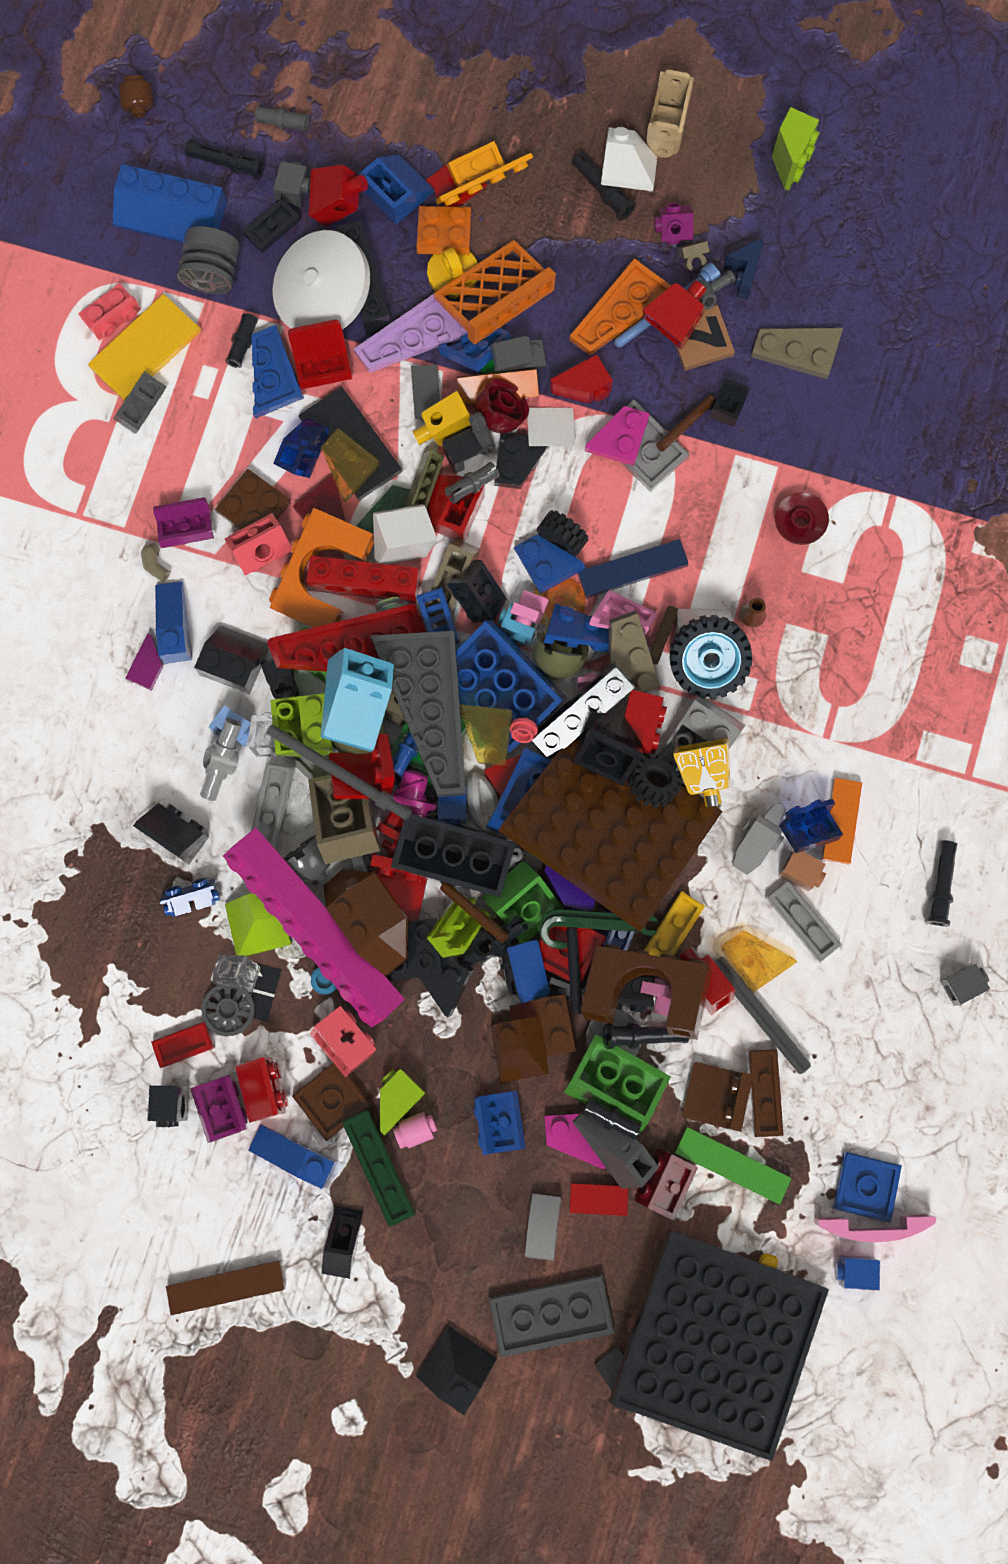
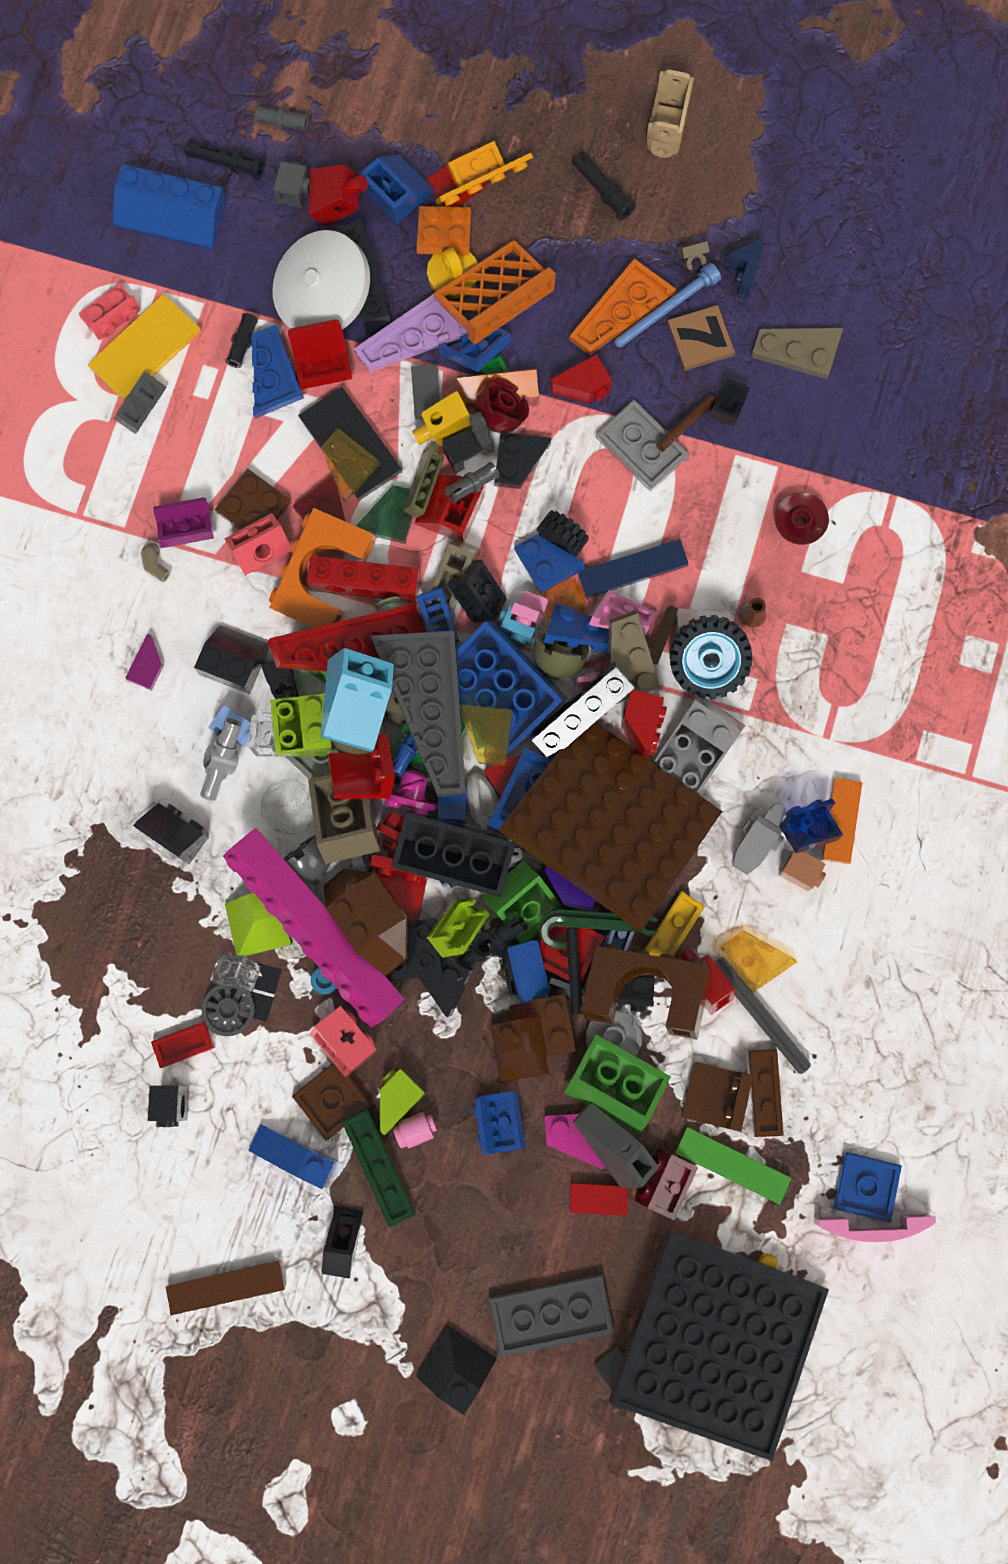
reddish brown head [118,75,154,118] -> none
blue slope [155,581,192,664] -> none
hinge [160,878,221,917] -> none
dark grey wheel [177,226,240,294] -> none
magenta bracket [190,1075,248,1143] -> none
red slope [235,1057,289,1123] -> none
black plate [243,198,301,254] -> none
light grey tile [251,762,295,850] -> none
dark grey bar [266,724,412,820] -> none
clear blue slope [273,418,330,478] -> none
white slope [373,504,437,564] -> none
reddish brown bar [440,882,509,943] -> none
dark grey slope [491,336,546,372] -> none
coral plate [510,718,538,743] -> none
light grey slope [525,1194,562,1261] -> none
white sticker [527,408,576,446] -> none
black slope [573,722,643,786] -> none
black pin [581,1097,642,1140] -> none
dark pink wing [585,406,650,466] -> none
white slope [601,127,657,191] -> none
black pin [602,1023,690,1049] -> none
black tyre [627,753,683,808] -> none
bright pink bracket [640,978,672,1016] -> none
red torso [643,280,707,350] -> none
magenta brick [654,203,694,244] -> none
yellow torso [673,738,730,807] -> none
dark grey bar [698,270,736,310] -> none
light grey tile [765,880,842,963] -> none
lime slope [772,107,820,191] -> none
blue brick [835,1255,880,1291] -> none
black pin [924,840,958,927] -> none
dark grey brick [940,964,990,1006] -> none

